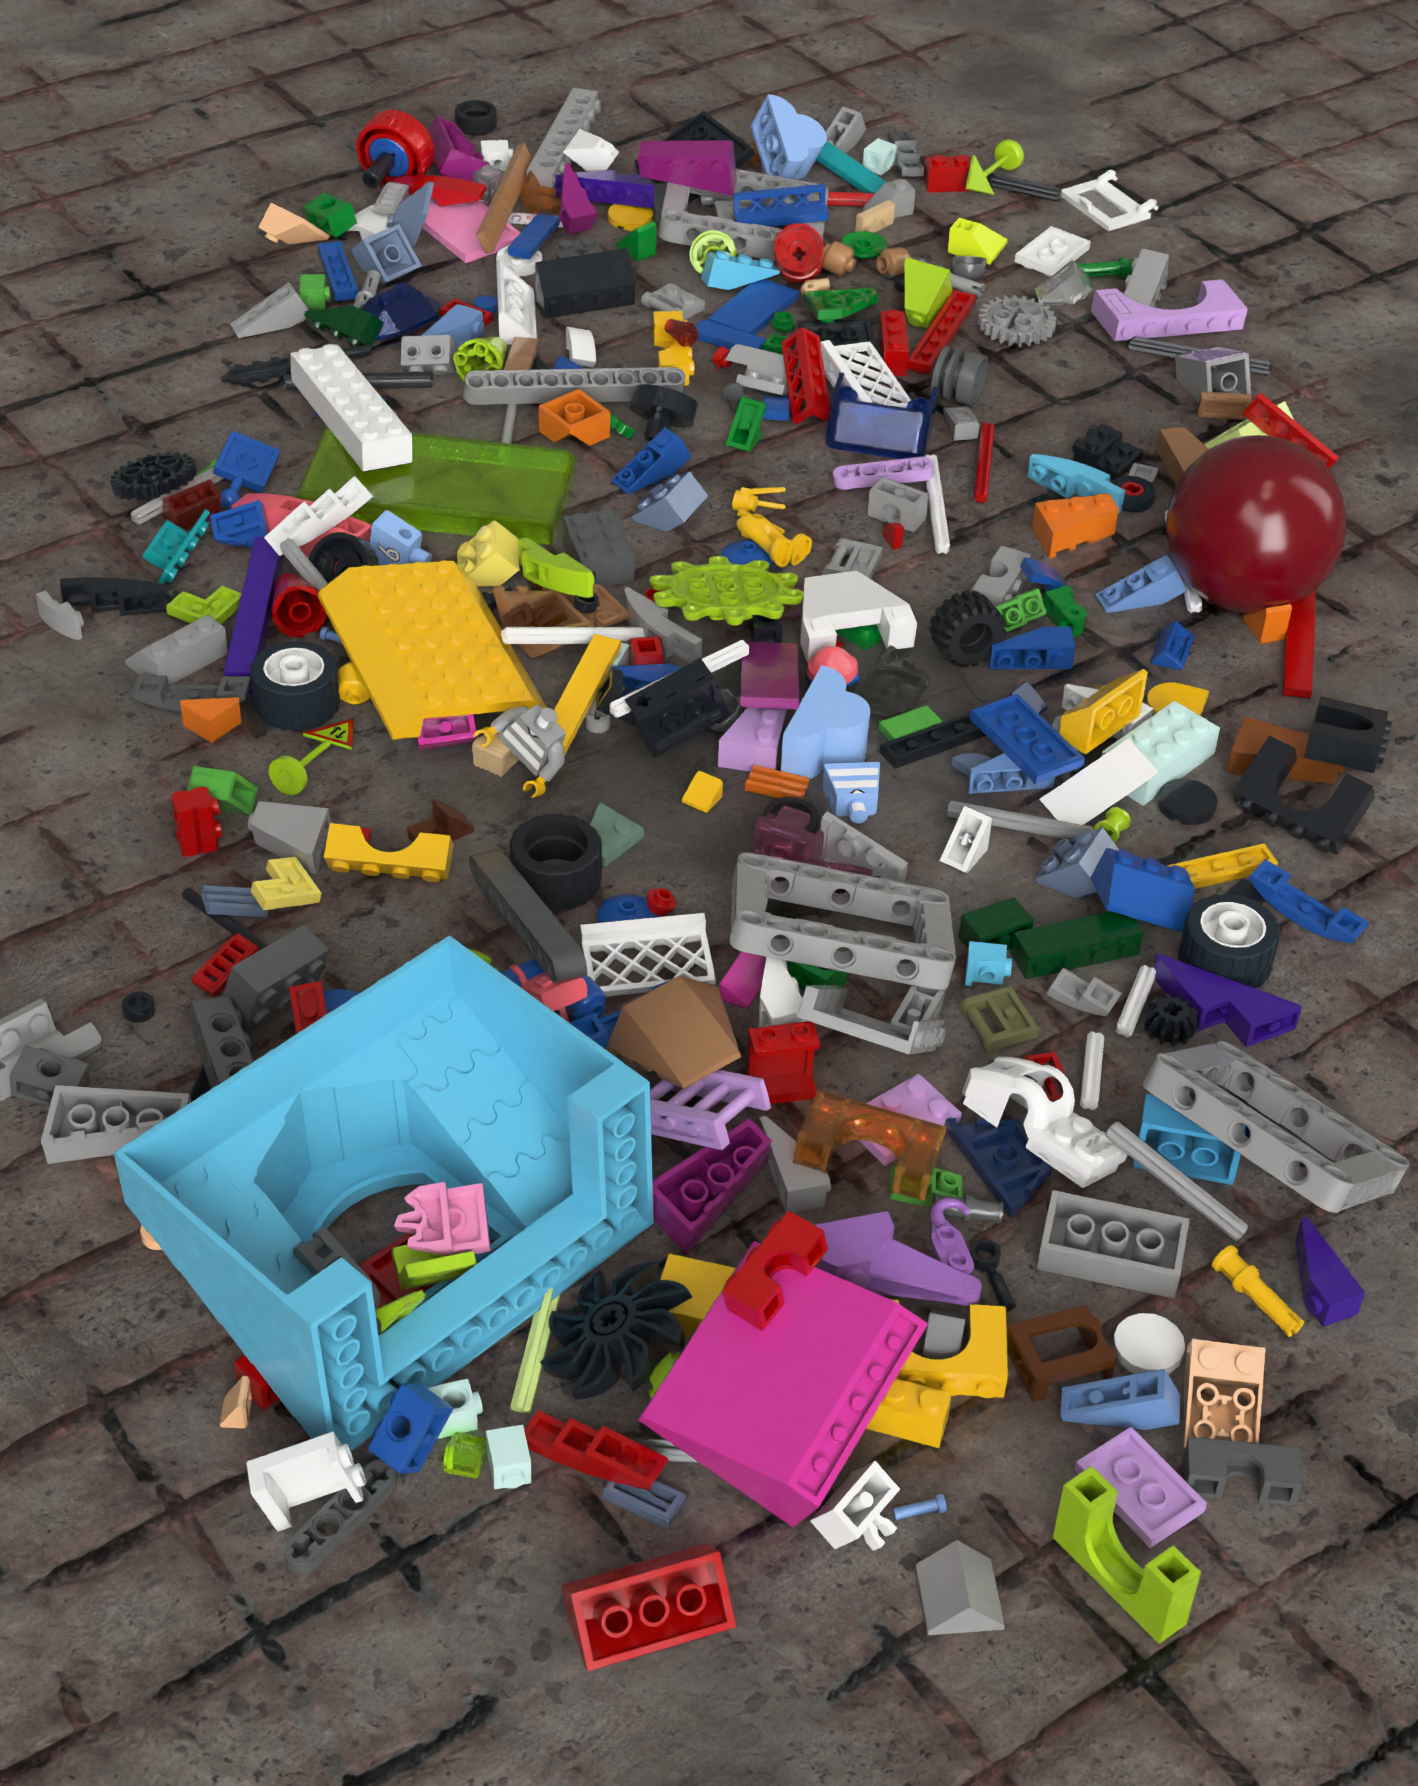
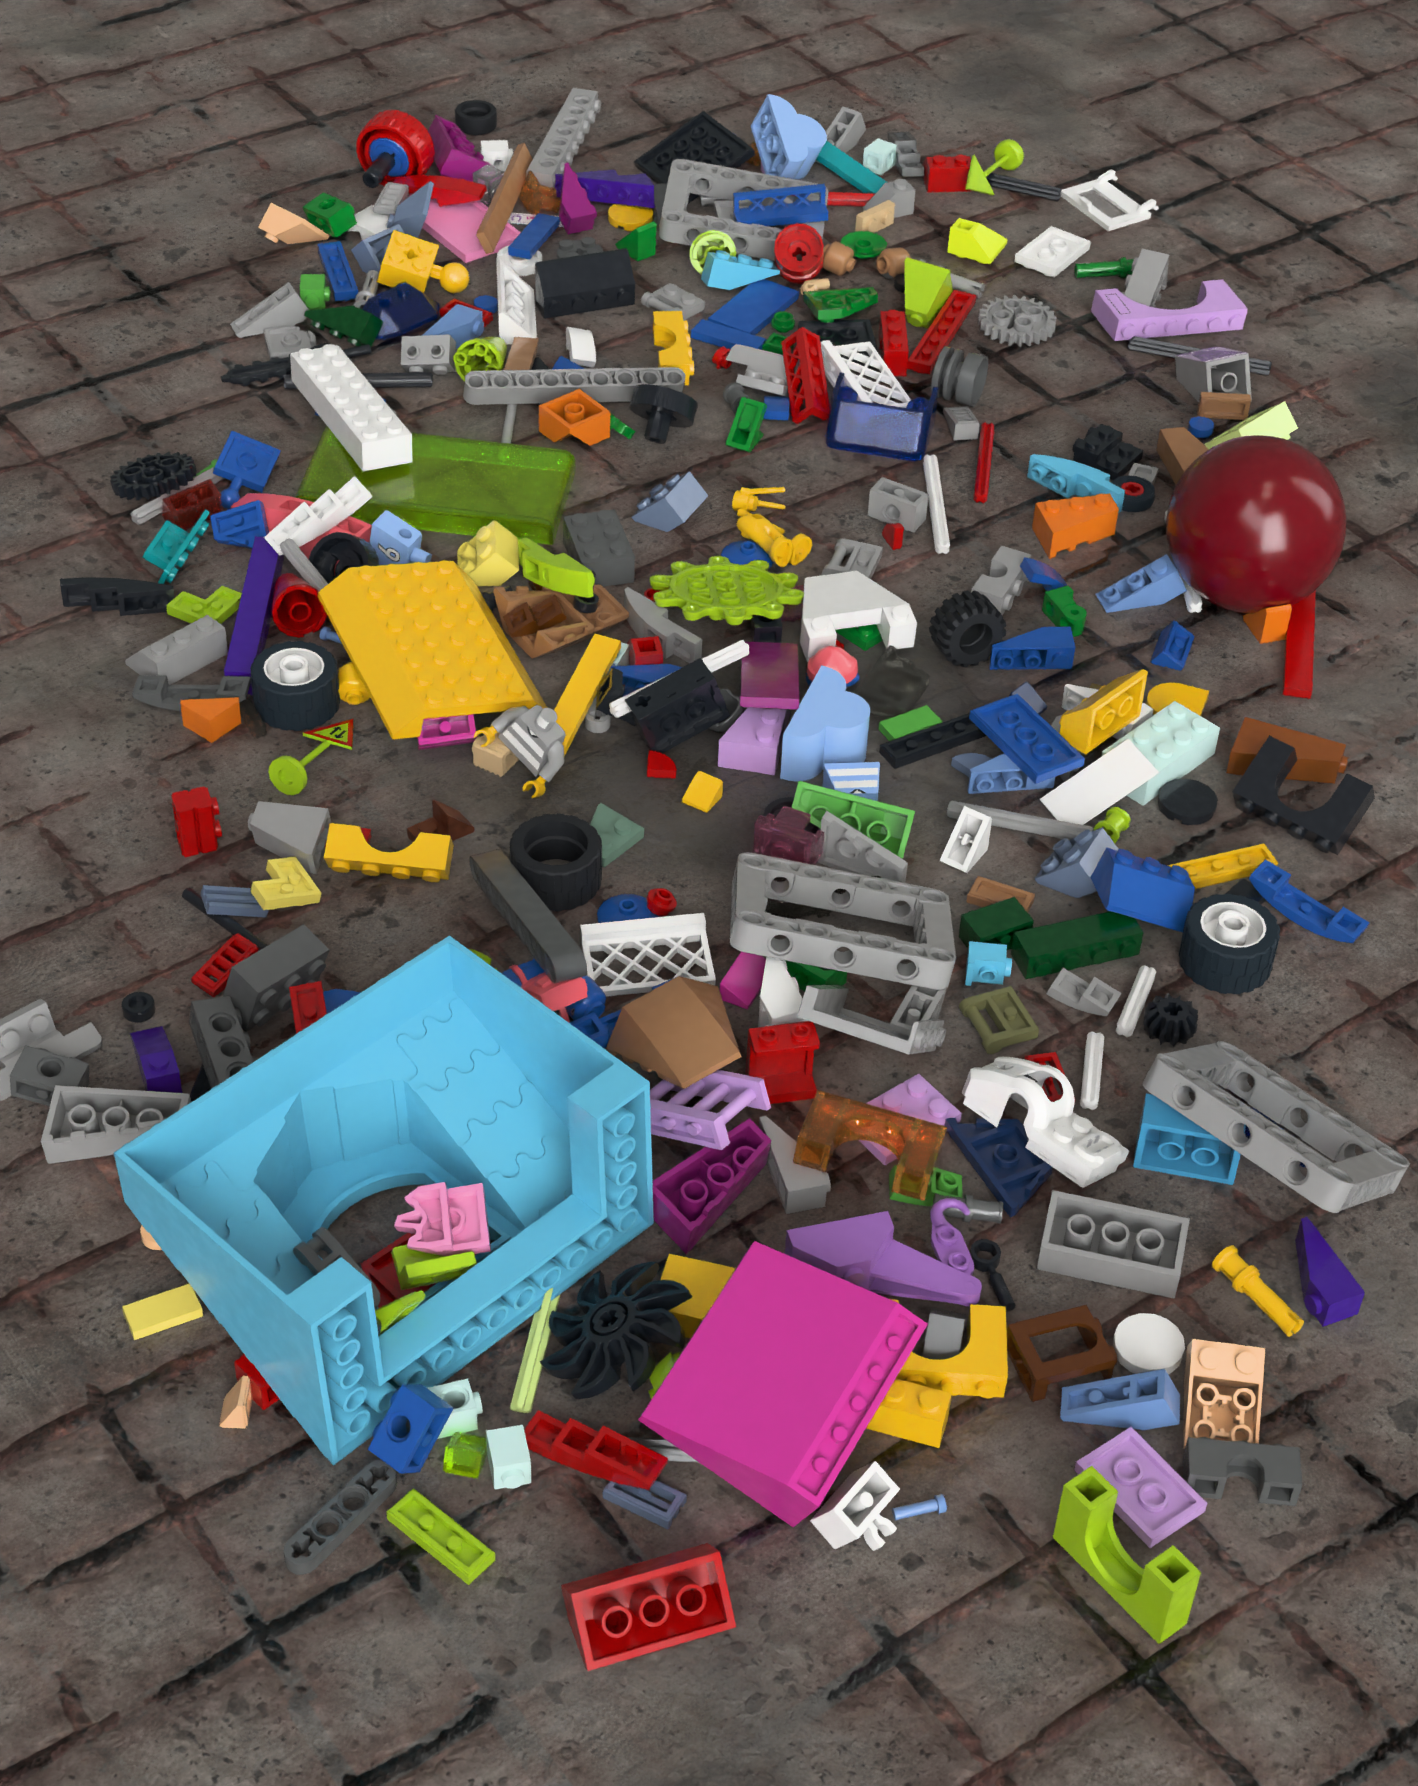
light grey slope [36,590,84,640] -> none
bright green torso [187,766,258,816] -> none
white panel [246,1432,366,1532] -> none
white axle [501,627,646,644] -> none
white slope [563,129,619,172] -> none
blue slope [611,427,691,494] -> none
magenta wedge [637,140,737,196] -> none
clear red cone [665,319,699,347] -> none
red arch [723,1210,828,1331] -> none
orange tile [745,765,810,799] -> none
clear pink piece [806,860,873,876] -> none
lavender beam [833,457,934,489] -> none
light grey slope [915,1540,1005,1635] -> none
dark grey hair [950,256,986,281] -> none
bright green slope [995,588,1047,632] -> none
clear slope [1035,260,1093,305] -> none
light grey axle [1105,1122,1248,1241] -> none
dark purple slope [1154,954,1302,1047] -> none
red fence [1241,392,1339,469] -> none
black arch [1304,696,1392,773] -> none
none -> light yellow tile [122,1284,203,1340]
none -> dark purple slope [130,1026,182,1093]
none -> light grey tile [263,326,316,361]
none -> yellow brick [377,230,469,298]
none -> lime tile [386,1488,495,1585]
none -> red tile [647,750,676,779]
none -> bright green wedge [791,781,915,859]
none -> medium nougat tile [966,876,1035,912]
none -> blue tile [1188,416,1214,438]

